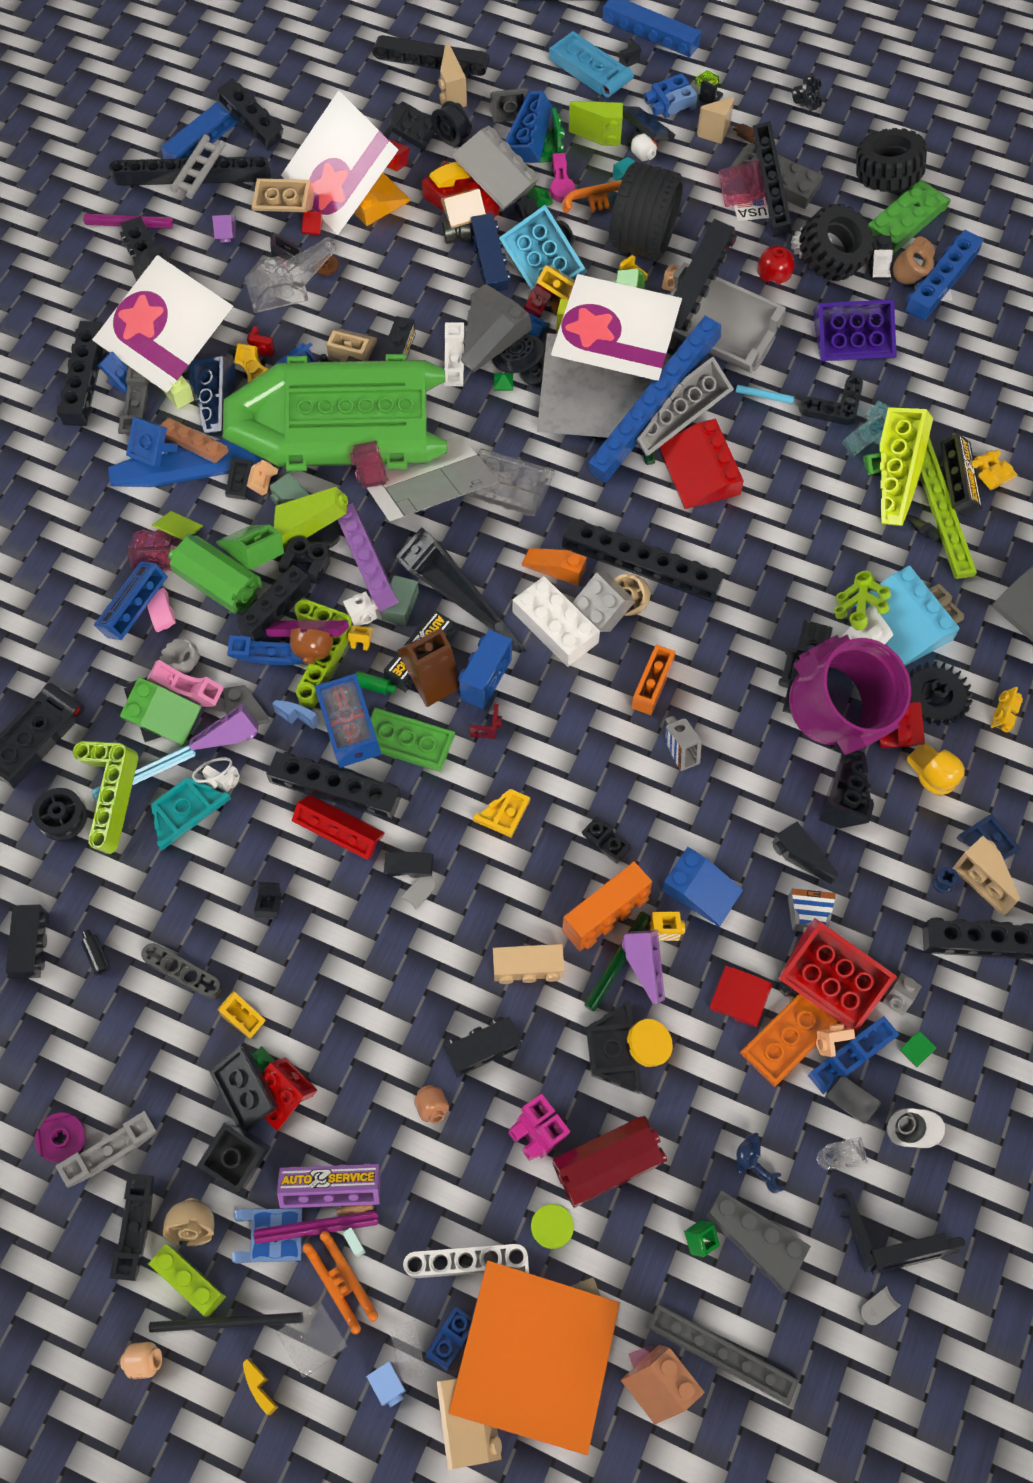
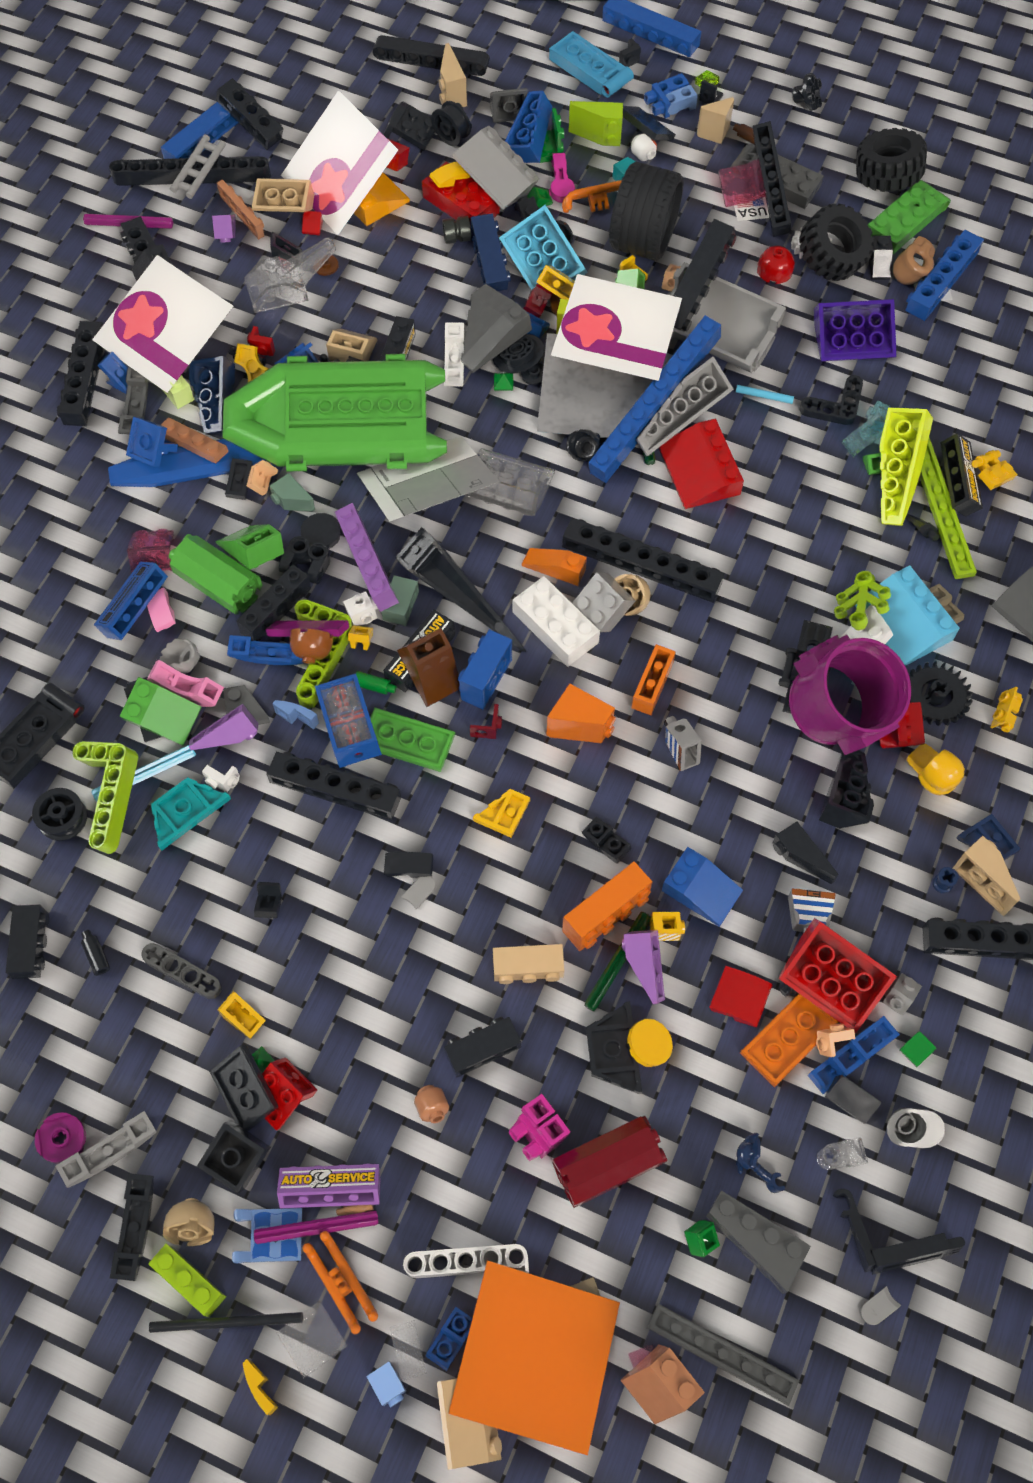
light nougat head [120,1342,162,1379] -> none
lime window [152,511,203,540] -> none
white piece [192,757,232,783] -> none
lime slope [274,487,348,550] -> none
red panel [292,795,385,860] -> none
light aqua tile [343,1228,366,1257] -> none
clear pink brick [350,441,387,488] -> none
slope [441,189,486,228] -> none
lime piece [531,1204,574,1249] -> none
none -> nougat plate [217,180,265,240]
none -> orange slope [546,684,616,743]
none -> black hair [567,429,601,462]

